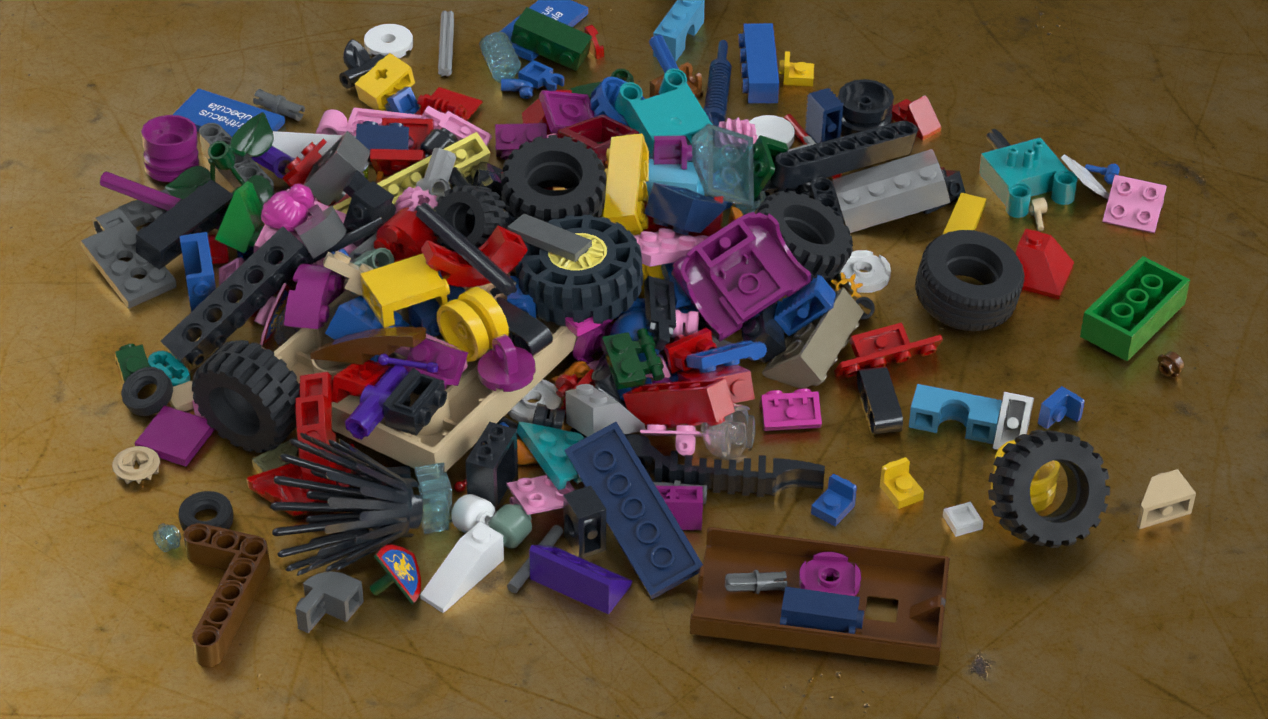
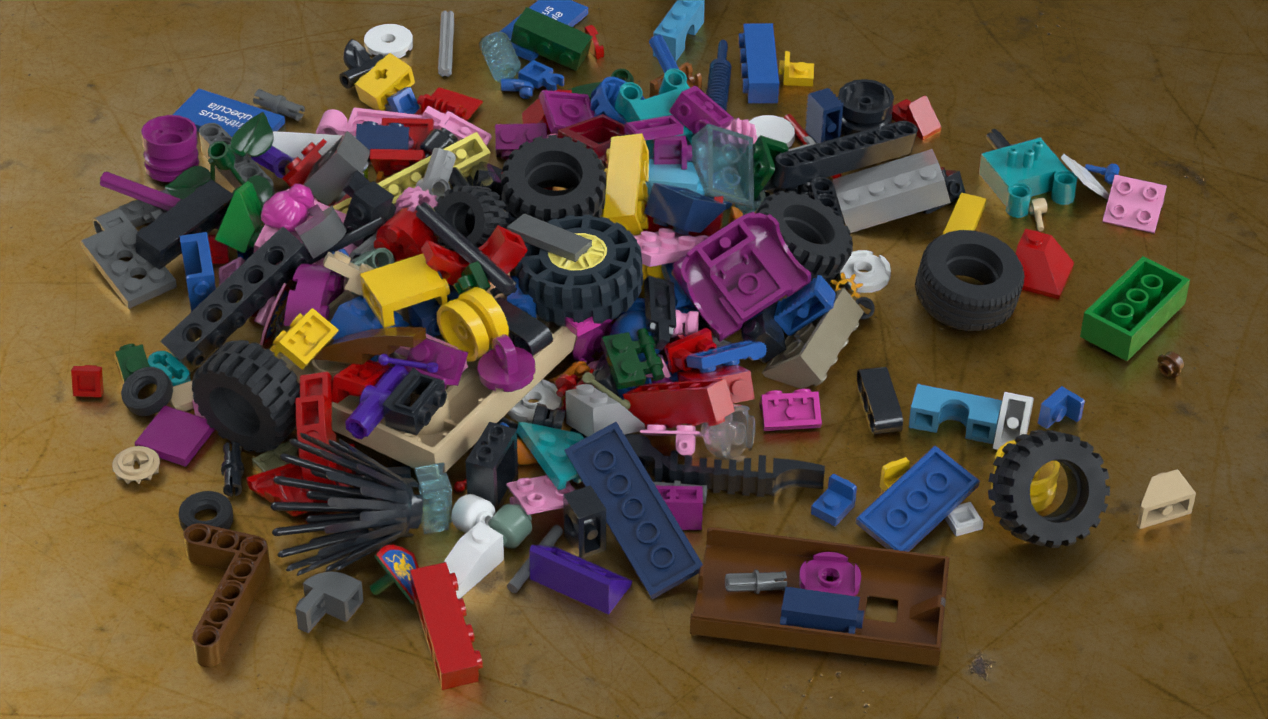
clear light blue plate [153,523,181,552] -> none
red bracket [834,322,943,378] -> none
none -> red tile [71,365,104,397]
none -> black pin [221,442,244,497]
none -> yellow bracket [269,308,339,370]
none -> red brick [410,562,483,690]
none -> dark green tile [454,261,491,295]
none -> olive hinge [582,372,631,410]
none -> magenta tile [625,115,683,141]
none -> magenta bracket [669,86,734,144]
none -> blue tile [856,446,980,552]

